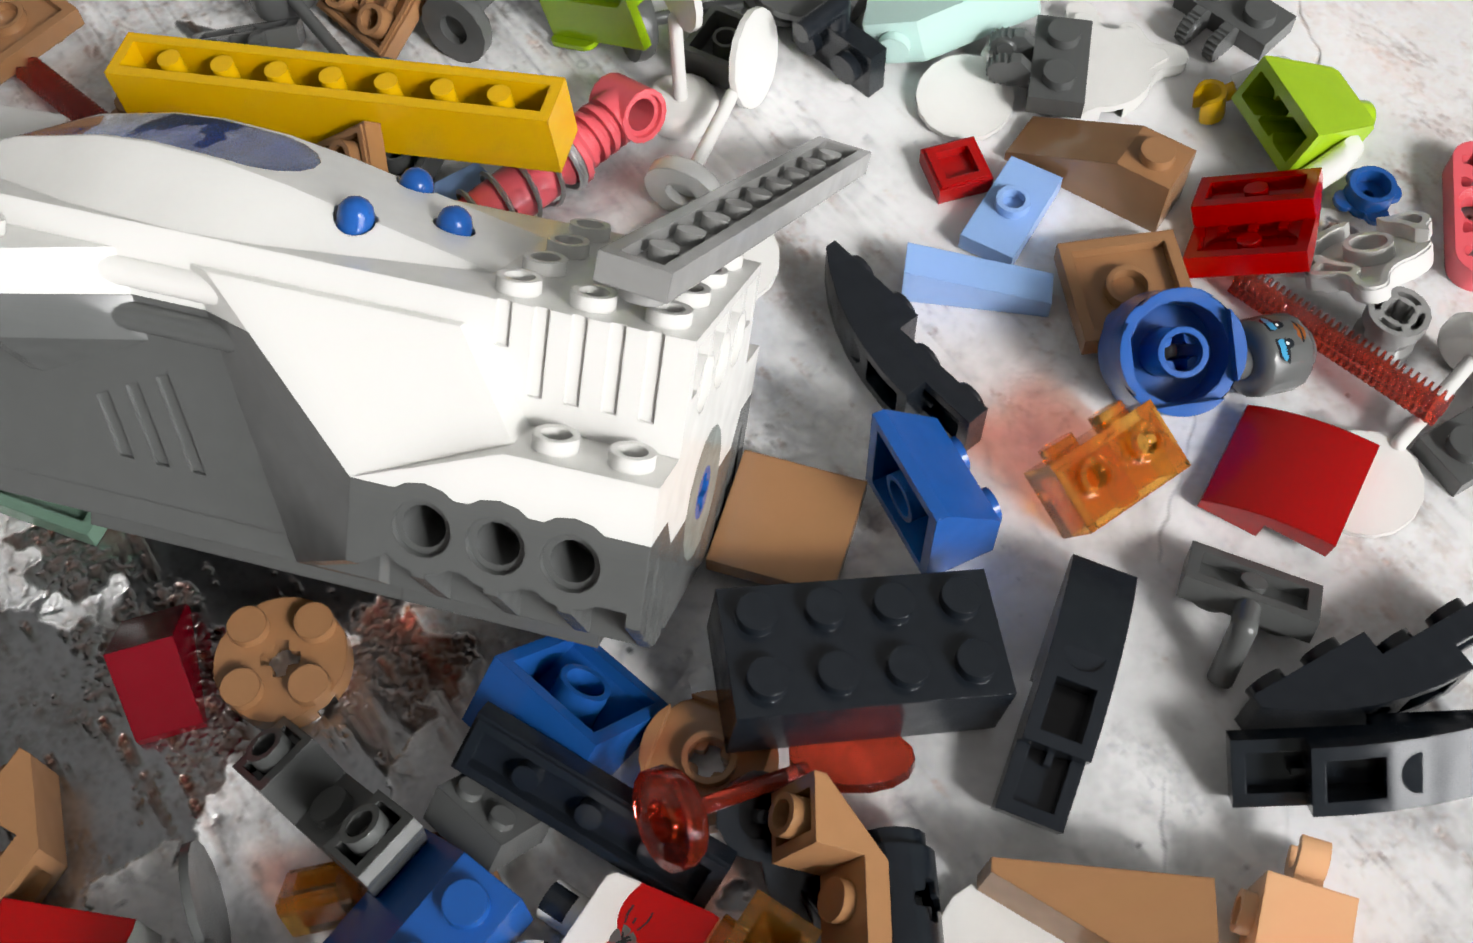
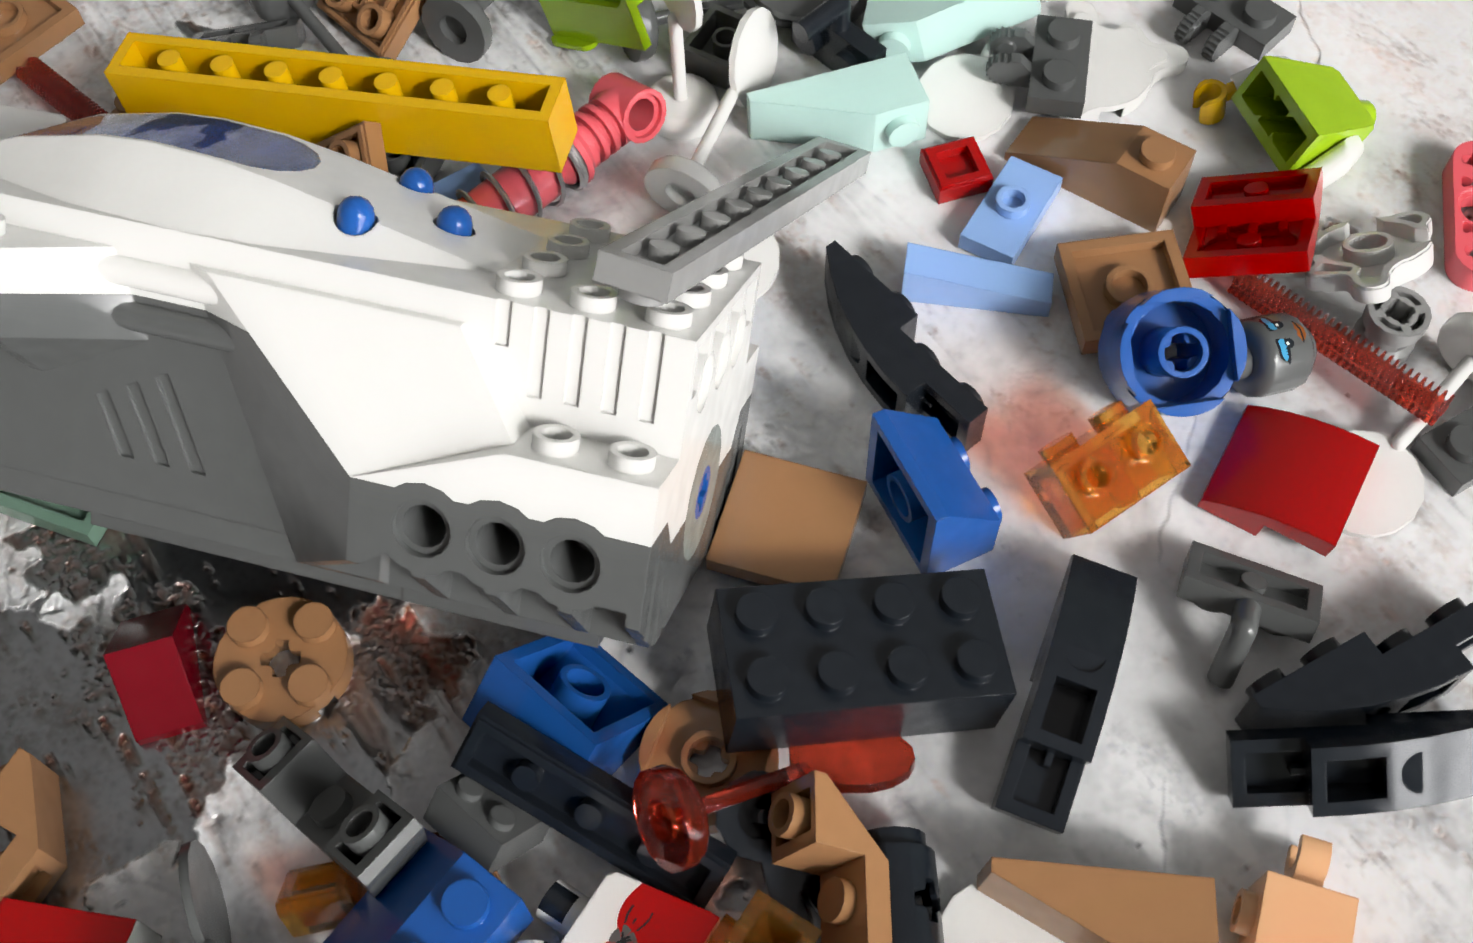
blue plate [1332,166,1402,226] -> none
none -> light aqua slope [746,52,930,152]

